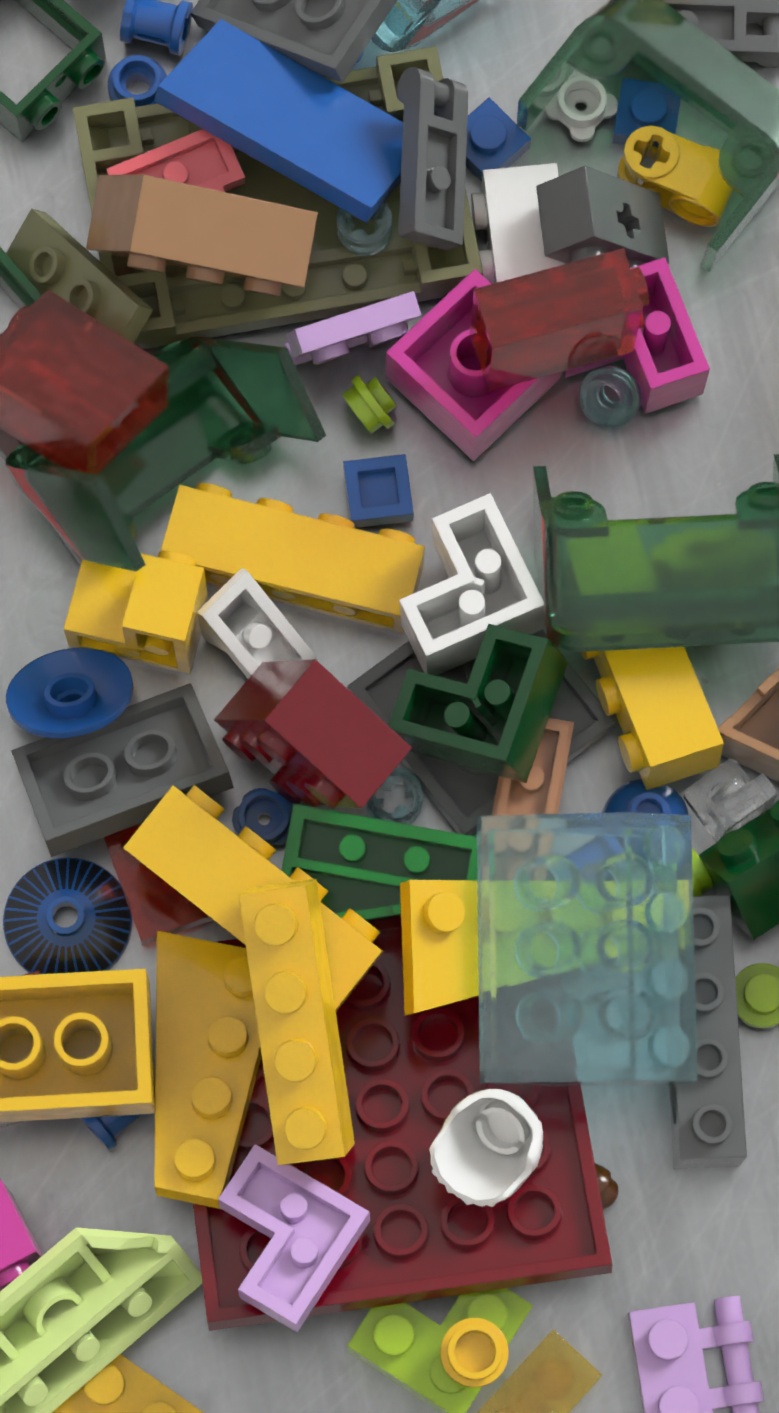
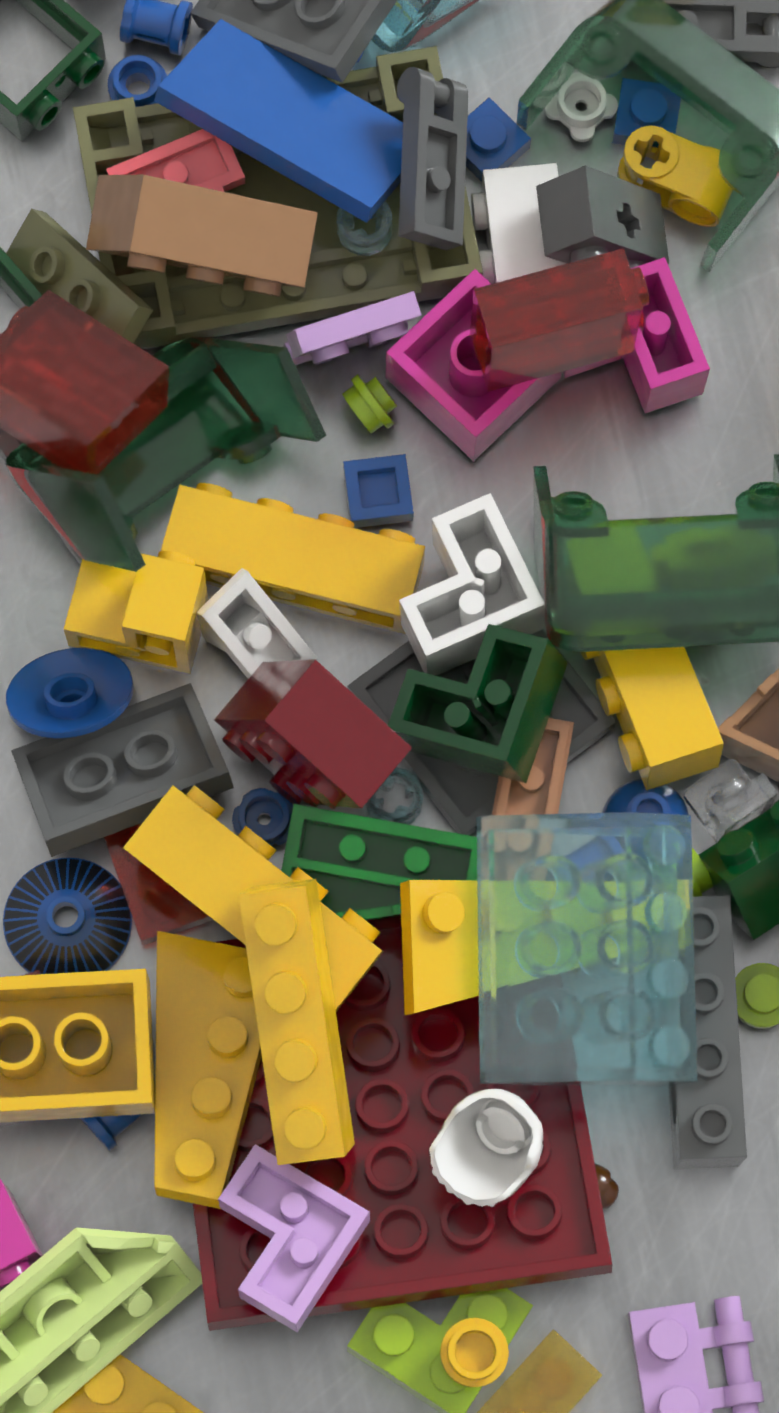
clear light blue plate [579,365,641,427] -> none

